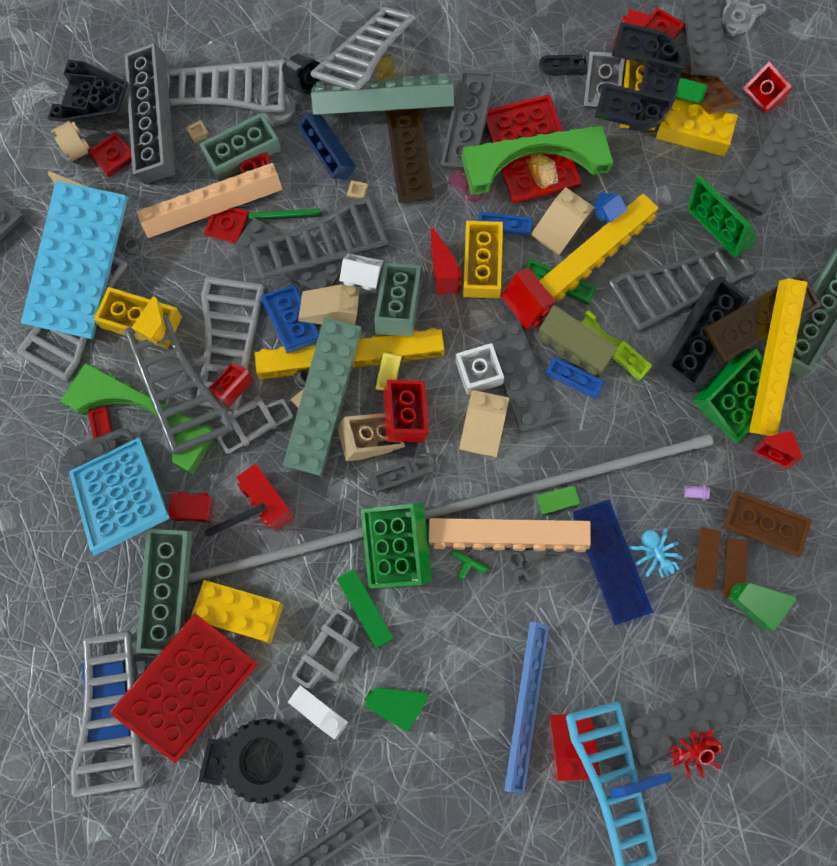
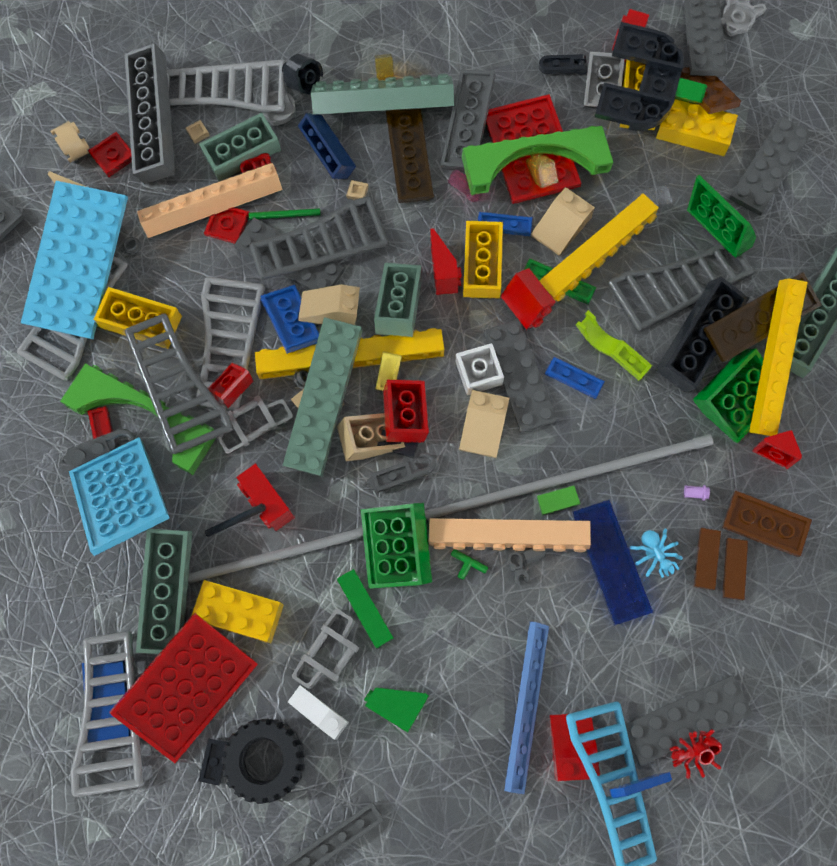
black wedge [47,59,128,122] -> none
yellow slope [131,296,166,345] -> none
red brick [168,491,214,523] -> none
light grey bar [311,7,416,91] -> none
white brick [339,253,384,290] -> none
olive slope [538,305,618,377] -> none
blue slope [594,193,628,222] -> none
red tile [646,7,685,40] -> none
green slope [728,583,797,631] -> none
red slope [743,61,793,113] -> none

